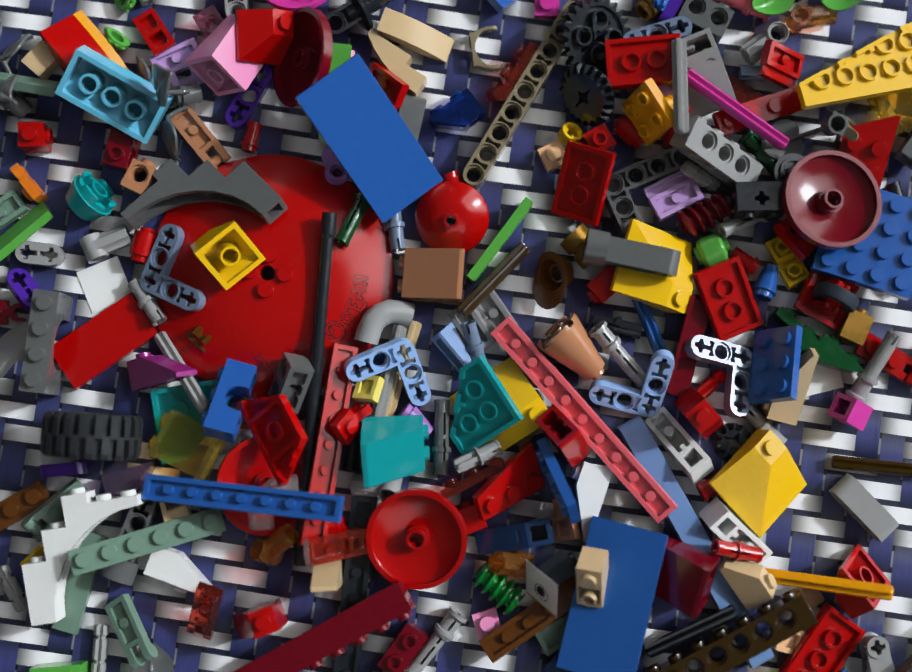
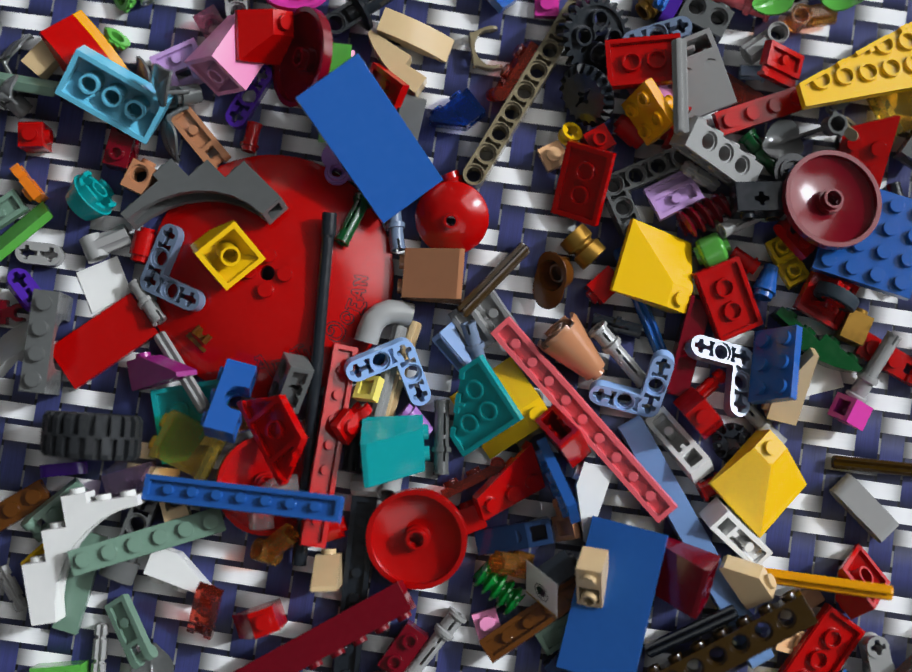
red slope [132,7,176,57] -> none
clear red plate [303,527,368,566] -> none
light grey axle [453,440,503,473] -> none
bright green tile [466,197,533,283] -> none
dark grey beam [581,228,681,278] -> none
dark pink axle [688,69,789,150] -> none
red pin [710,539,763,563] -> none

